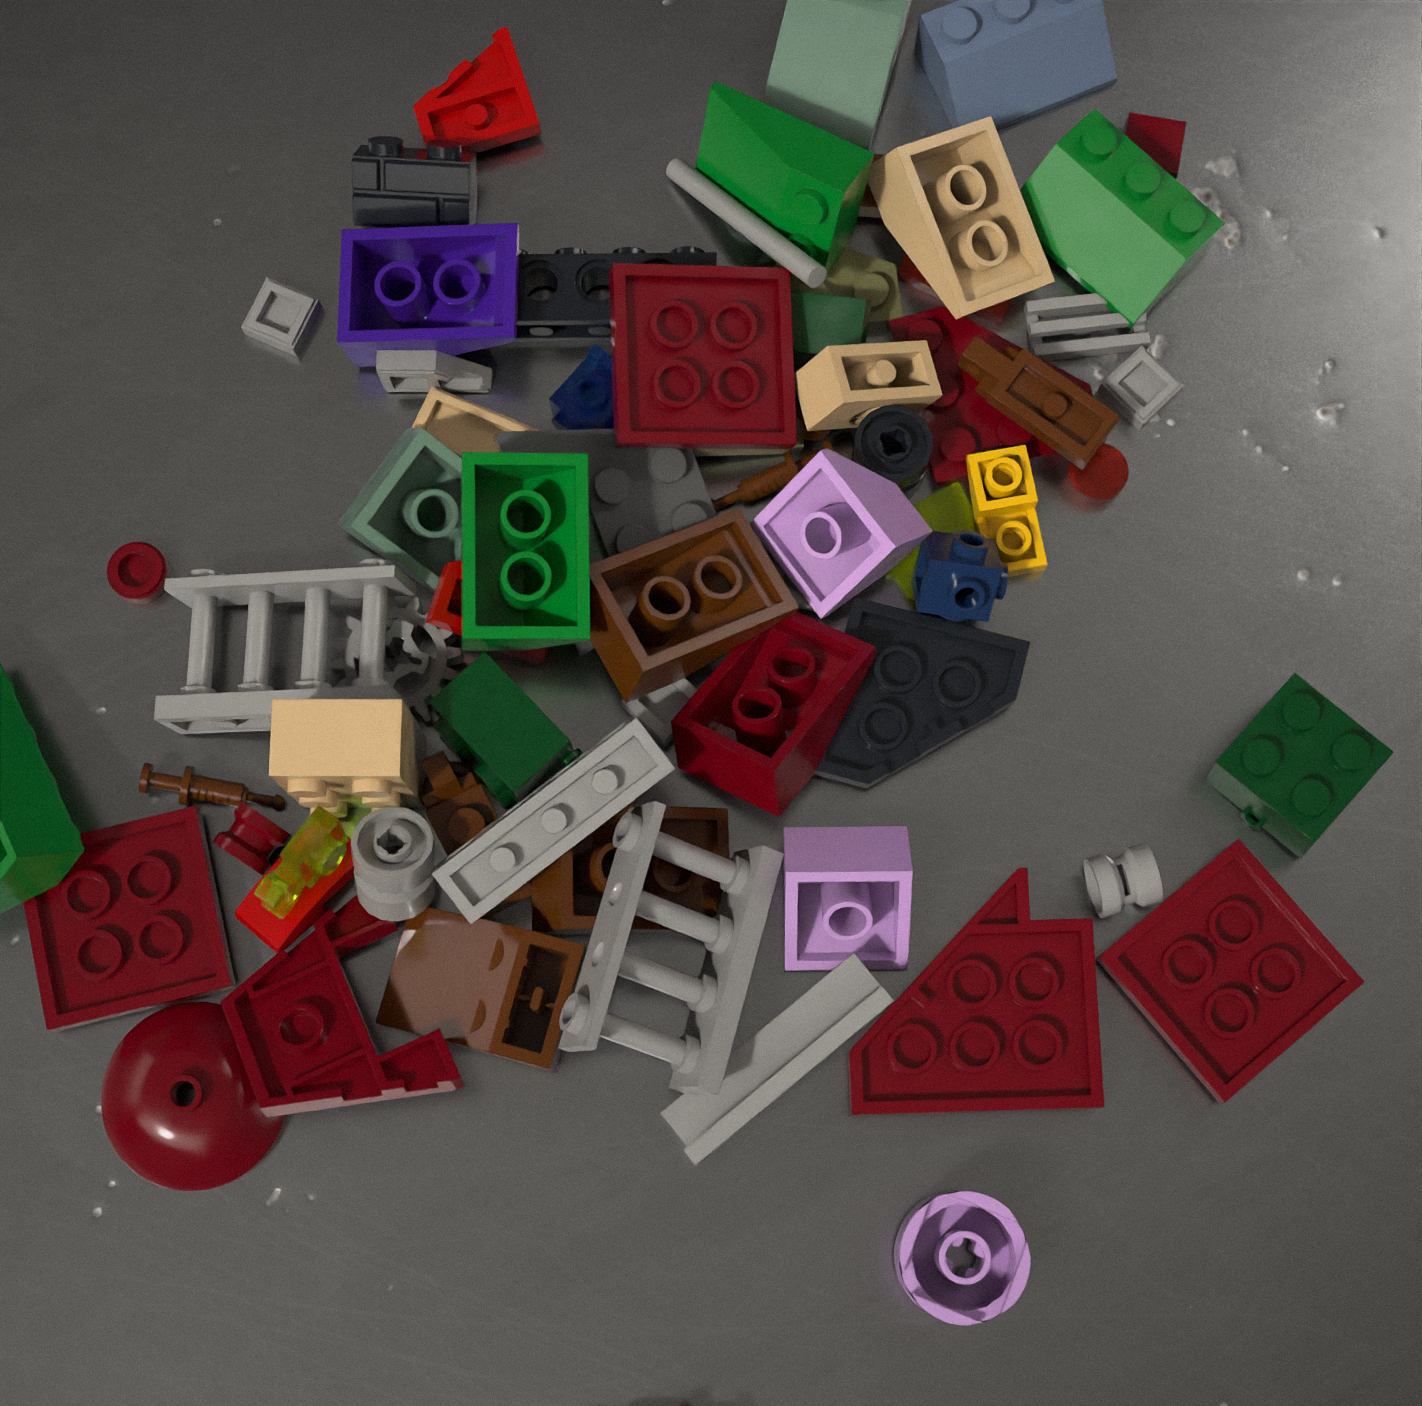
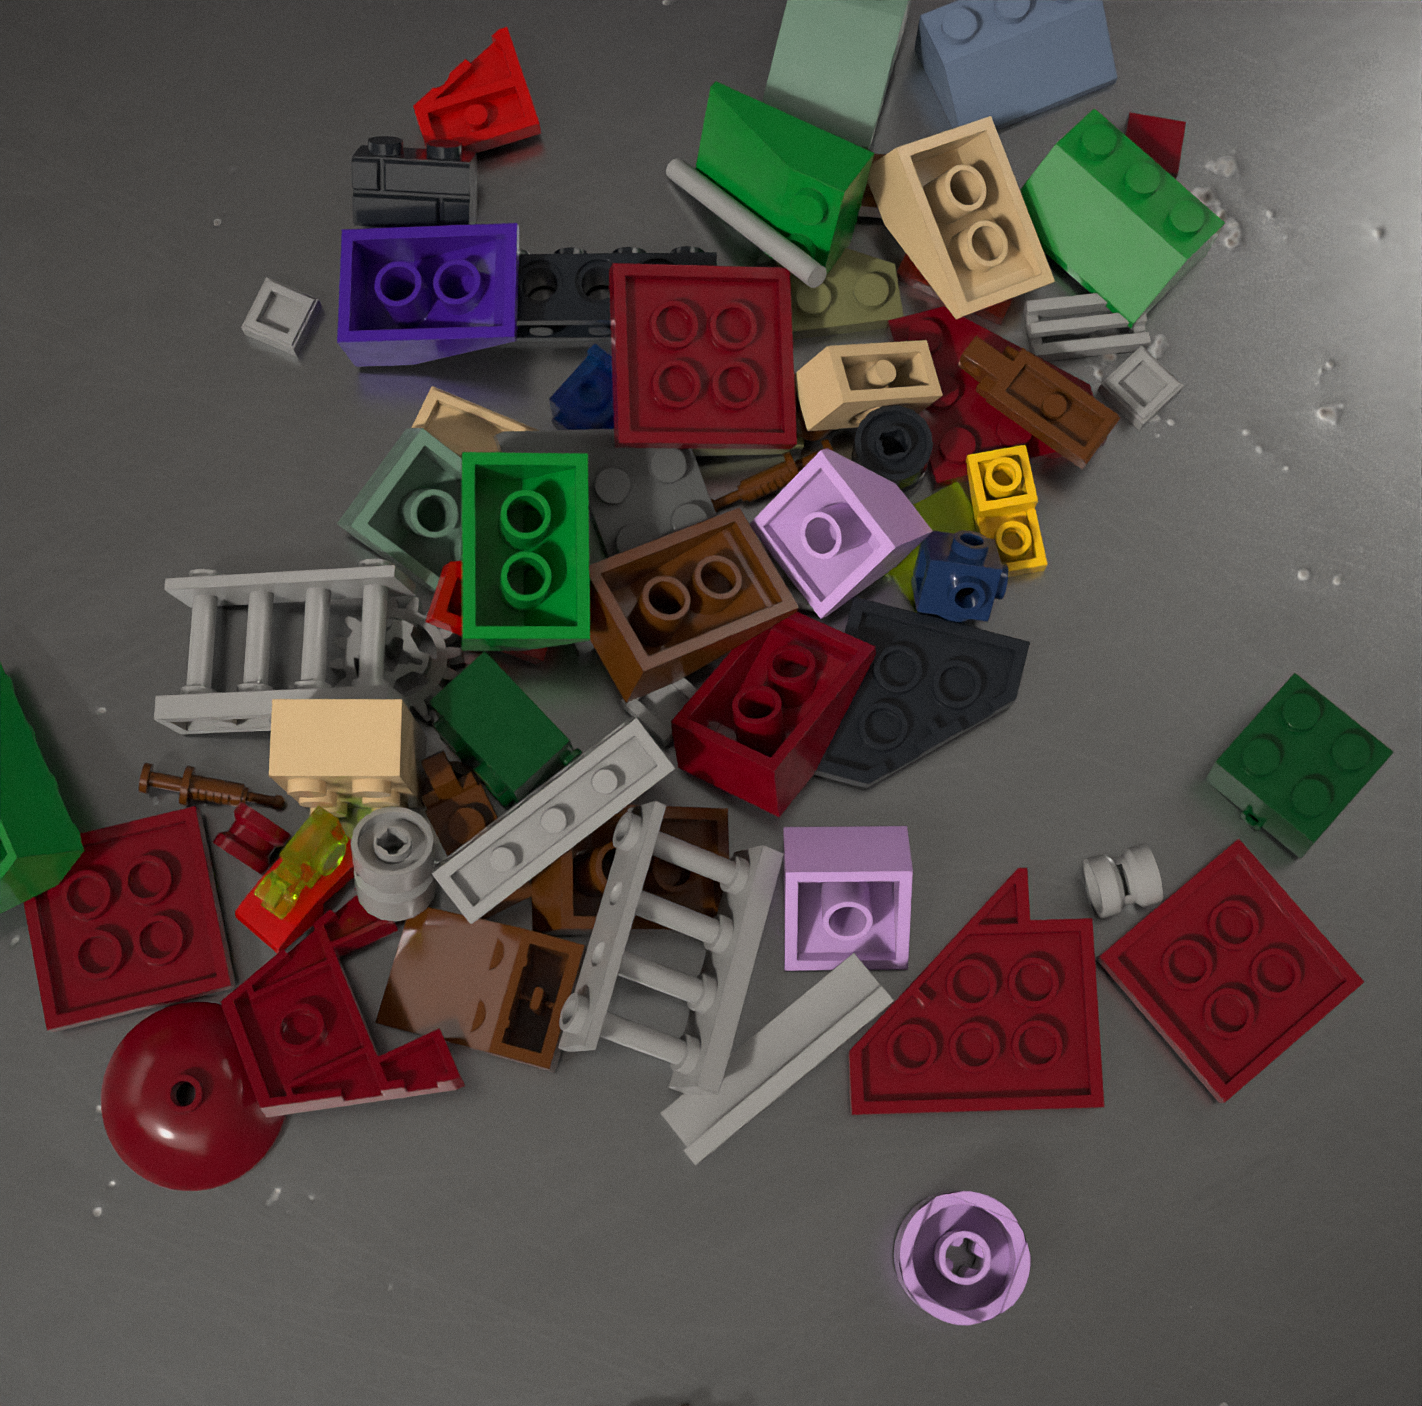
dark red tile [107,542,171,604] -> none
light grey tile [376,350,493,393] -> none
dark green tile [791,291,872,354] -> none
clear red tile [1066,443,1129,505] -> none

